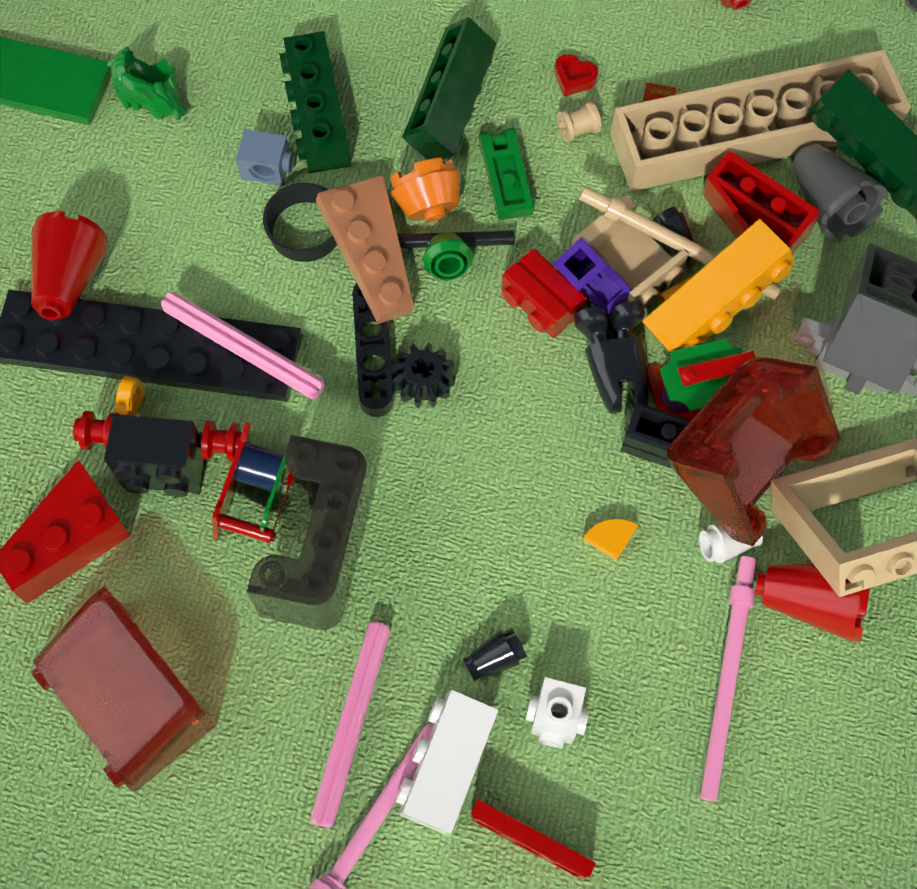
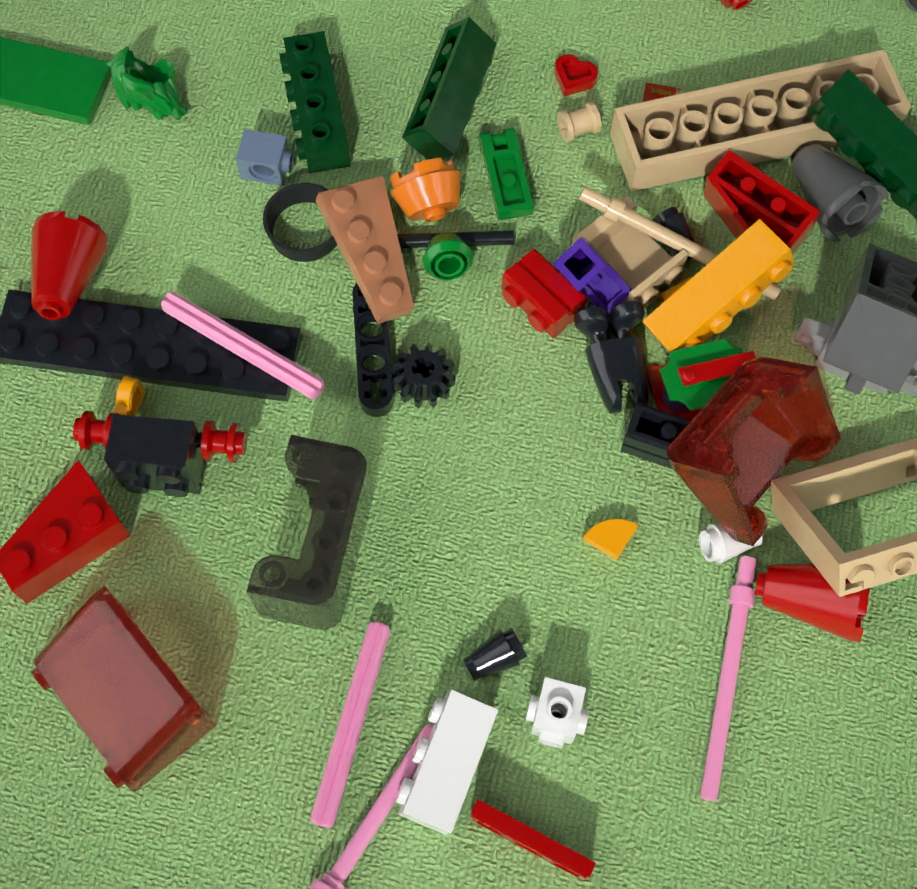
piece [212,422,296,547] -> none

